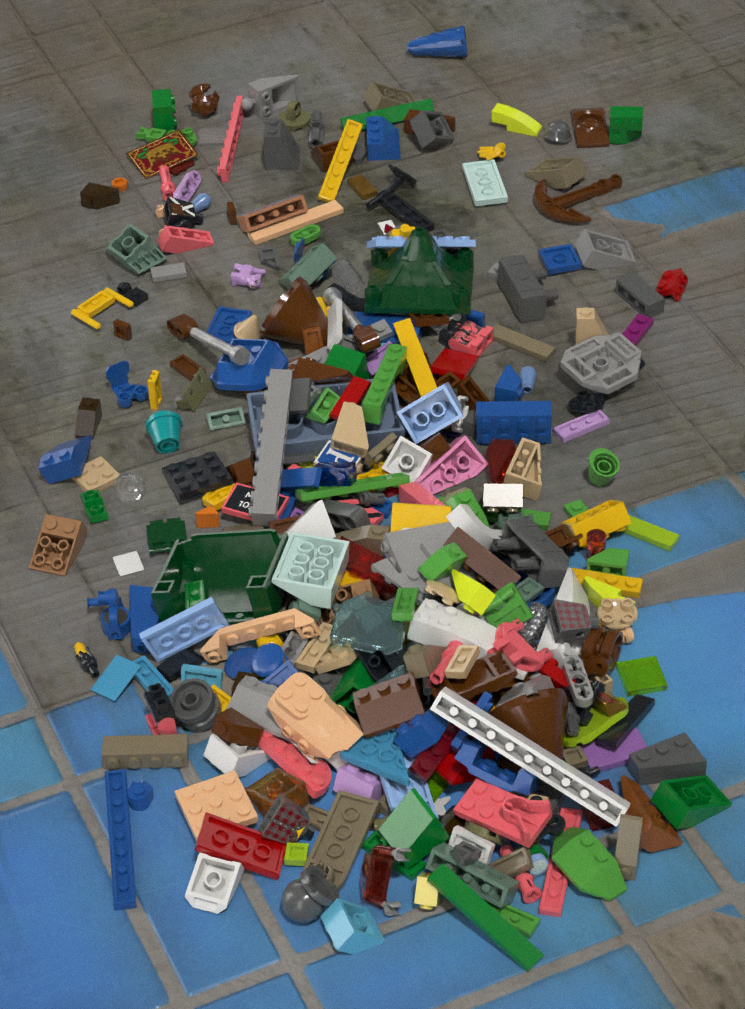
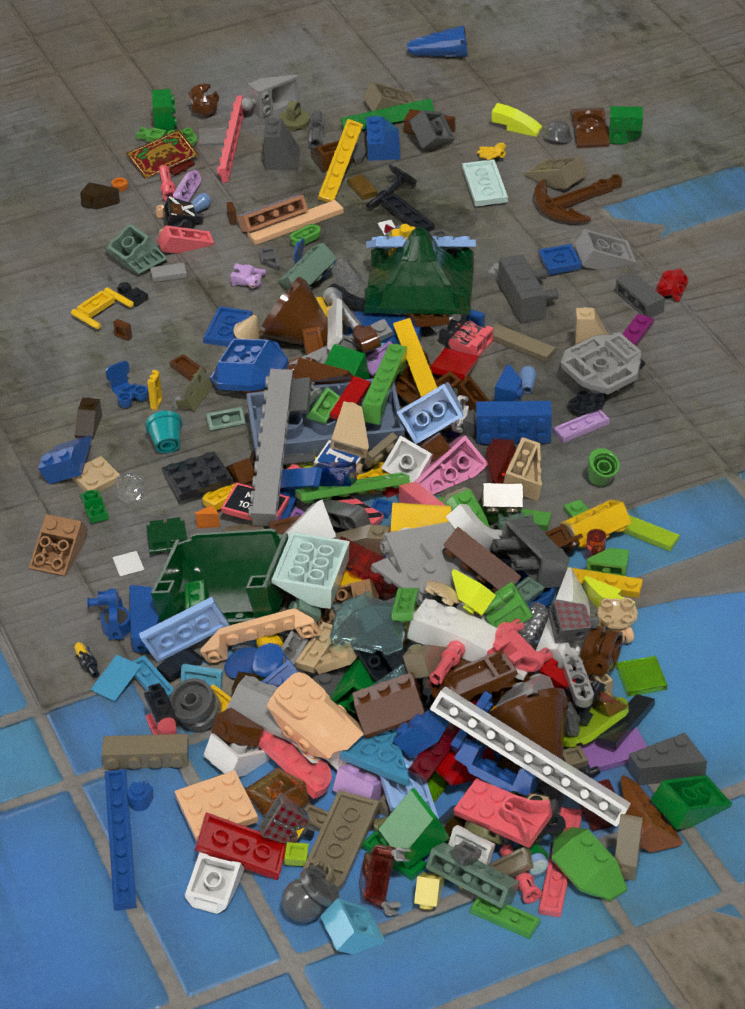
flat silver piece [167,314,250,365] -> none
dark grey pin [359,491,385,506] -> none
bright green slope [418,542,467,581] -> none
green tile [427,863,544,972] -> none
white sticker [433,796,451,816] -> none
tan plate [444,645,480,679] -> none

